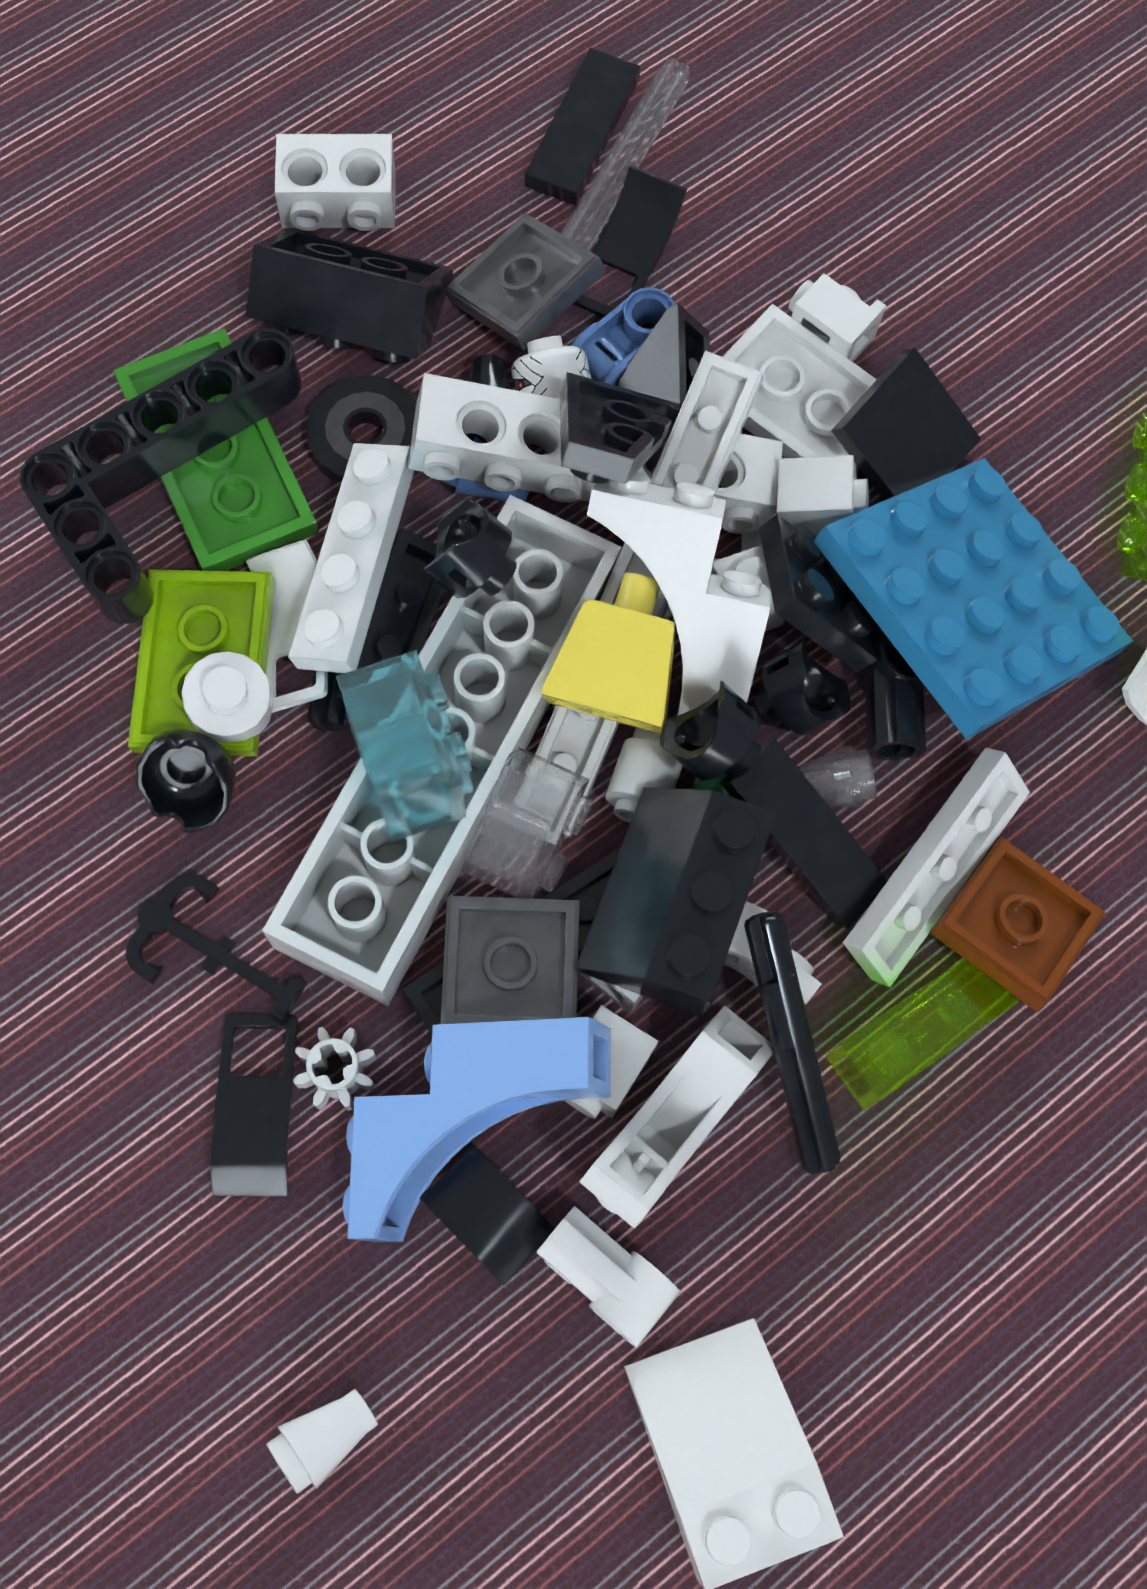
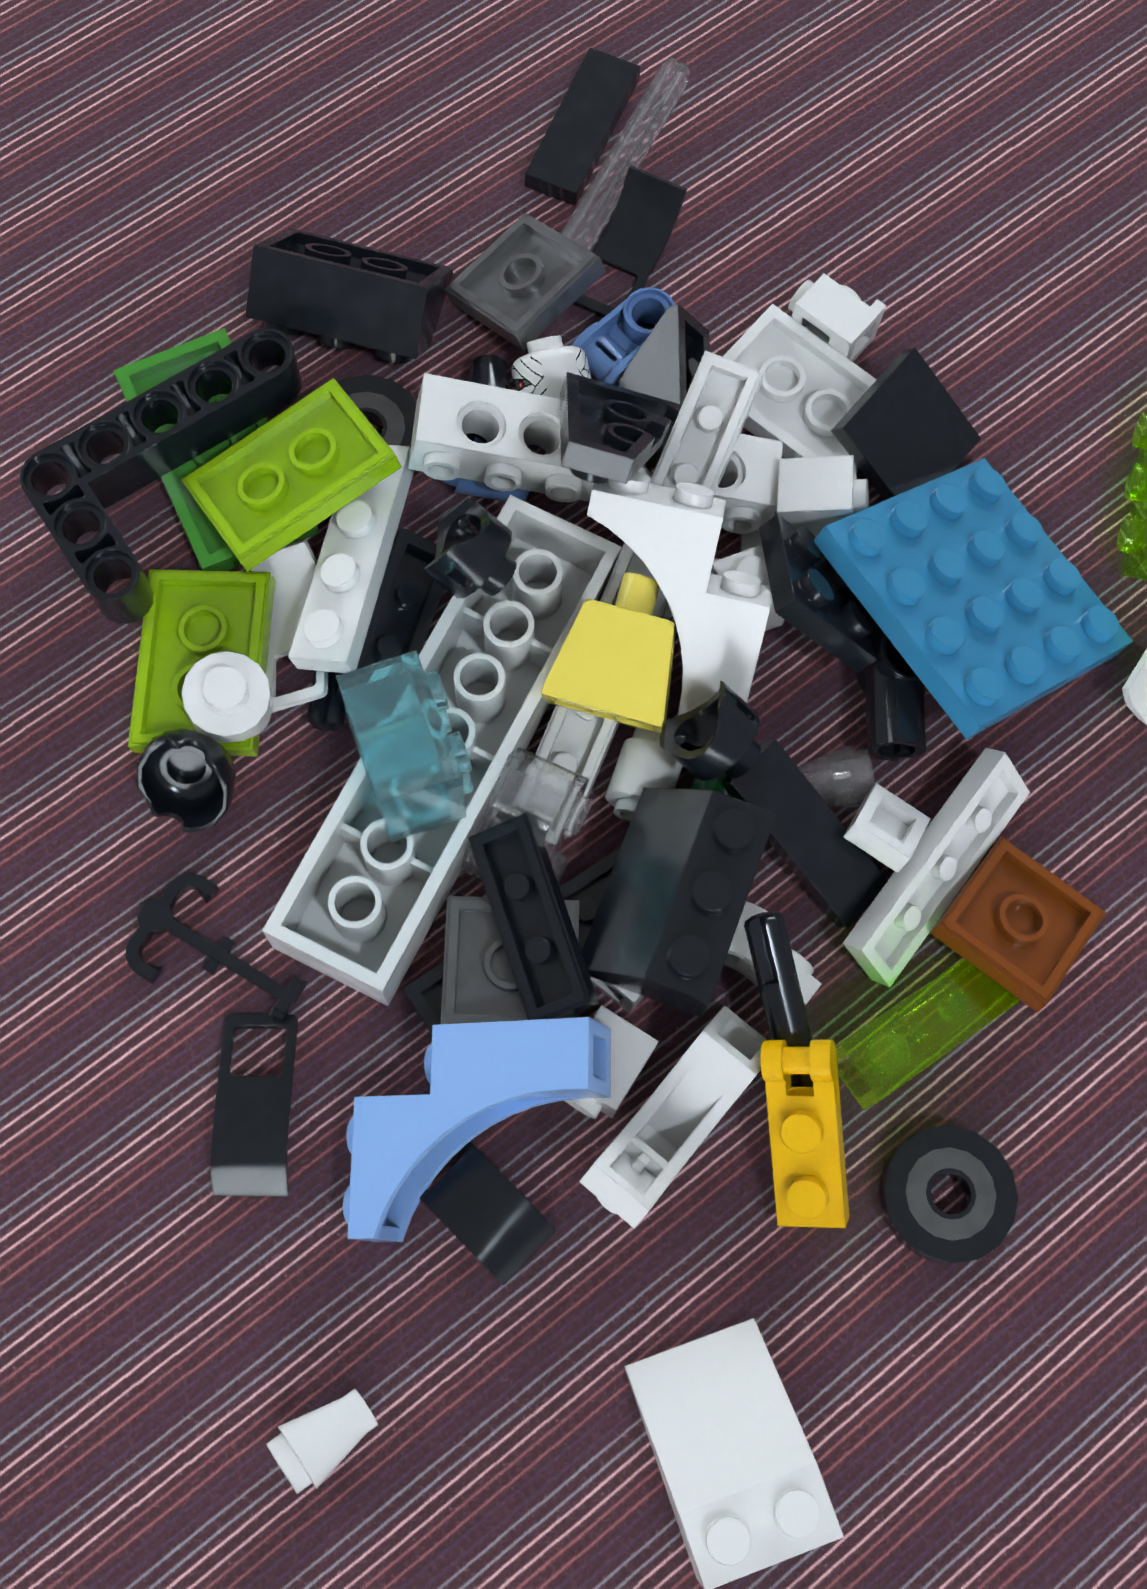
white brick [275,134,395,231] -> none
white gear [293,1027,377,1111] -> none
white piece [536,1206,681,1348] -> none
black piece [754,640,851,735] -> none
none -> lime tile [181,378,402,572]
none -> black tile [468,812,599,1020]
none -> yellow plate [760,1039,850,1228]
none -> white plate [843,783,931,873]
none -> black tile [879,1125,1018,1264]

